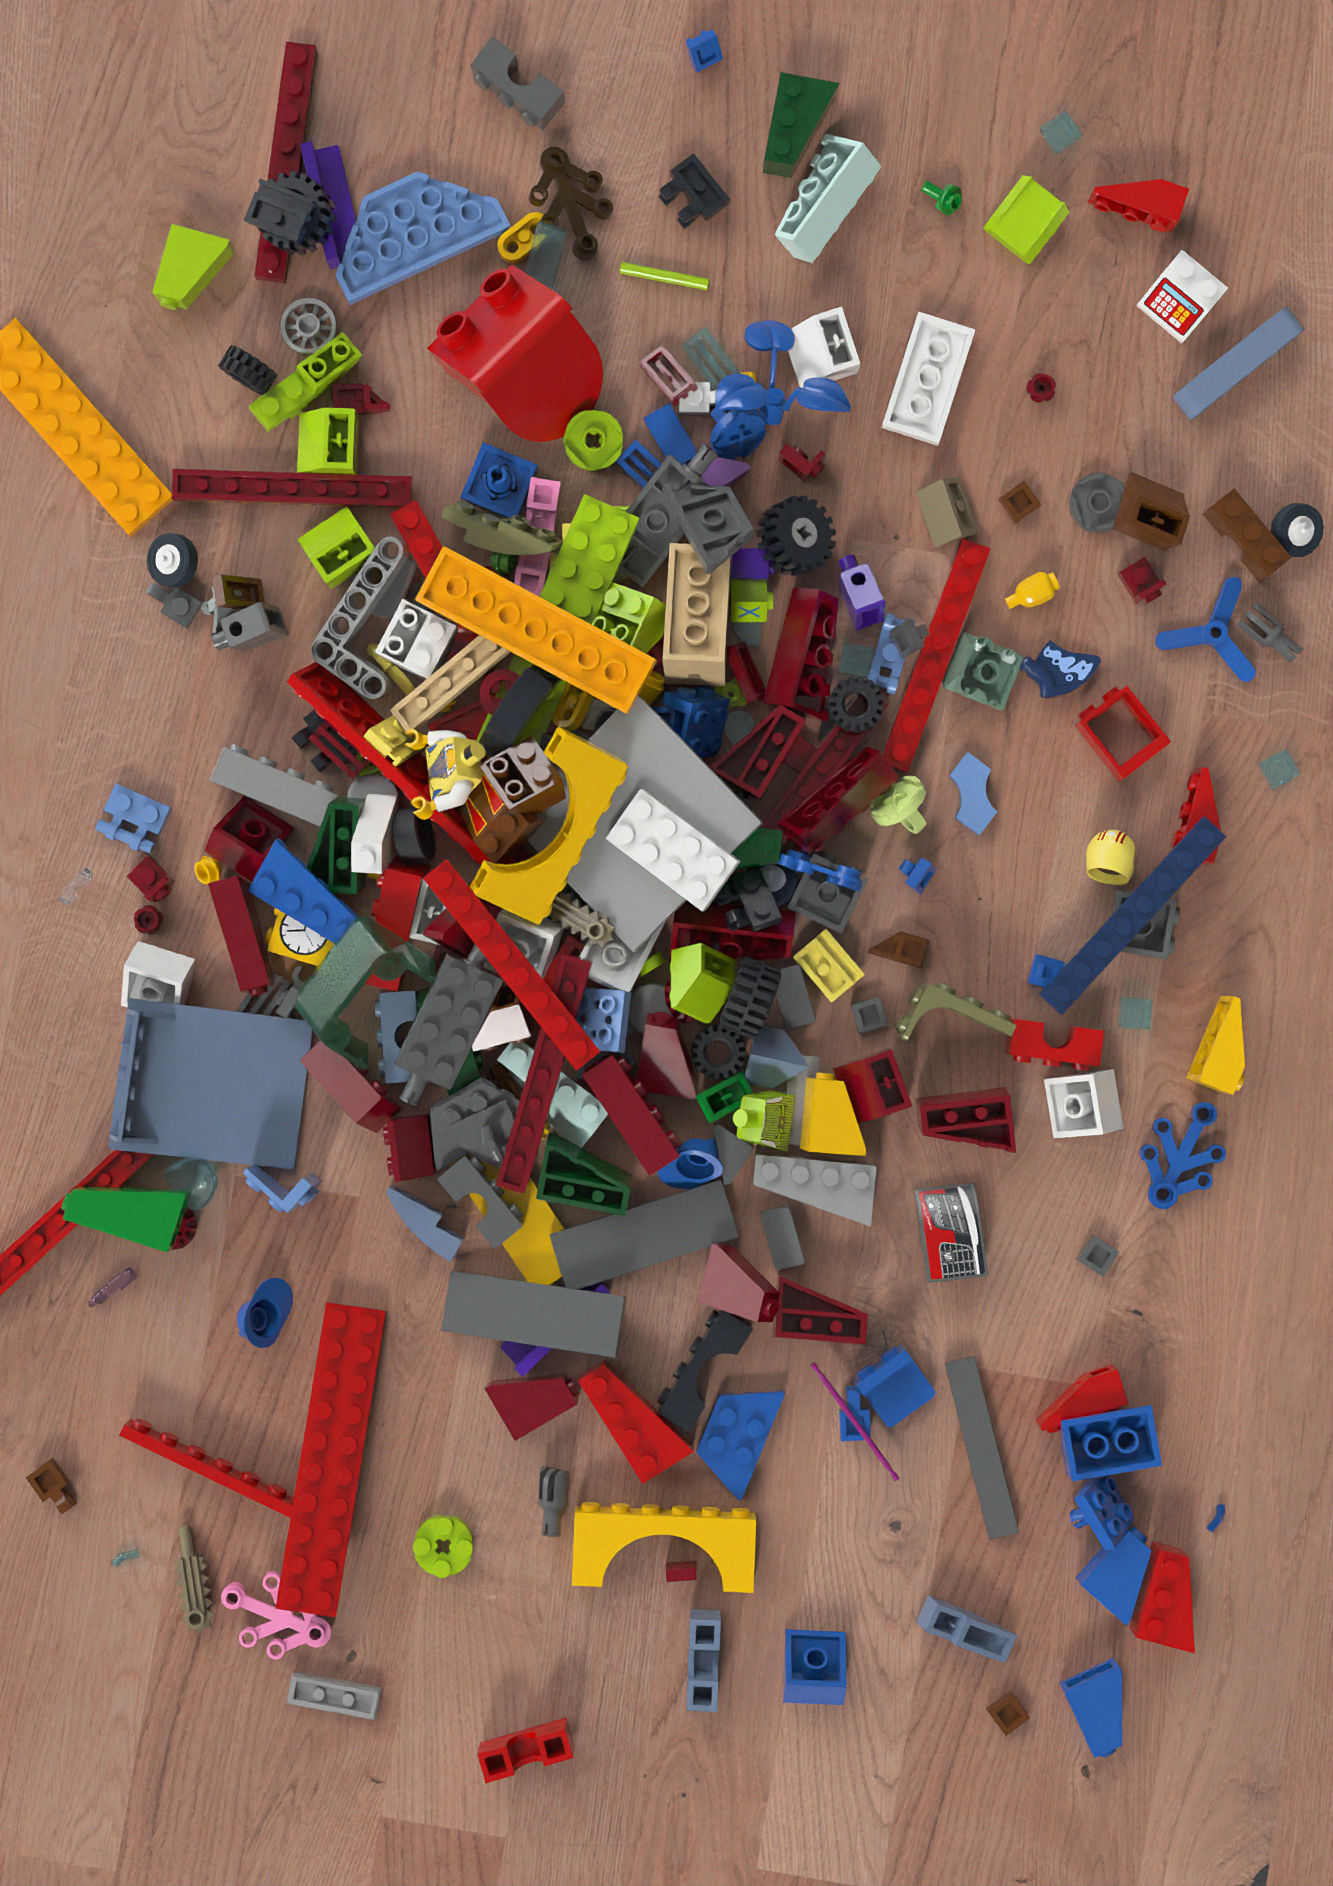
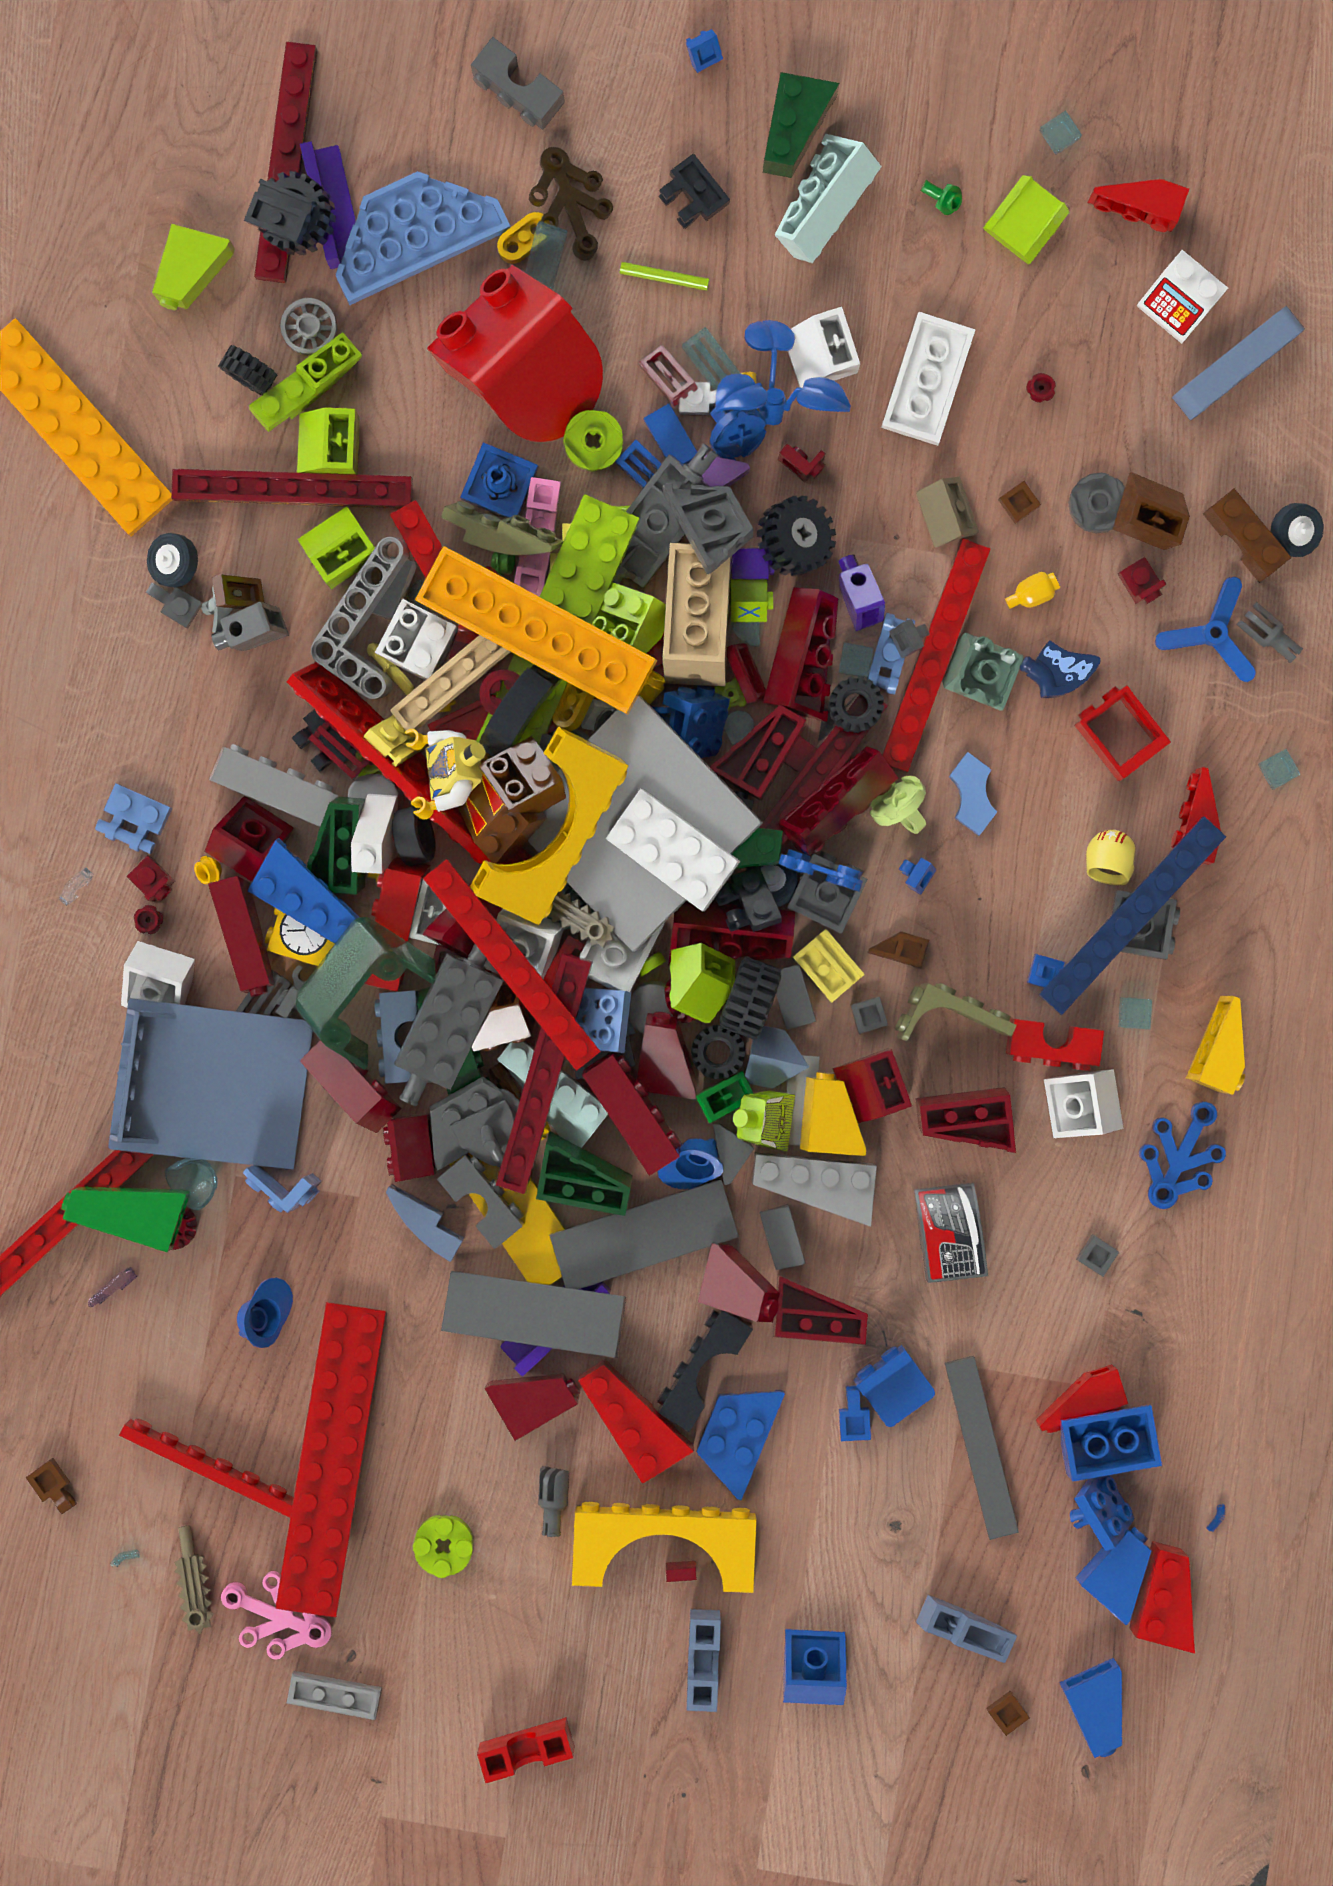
dark red slope [331,383,391,415] -> none
magenta piece [810,1362,900,1481] -> none

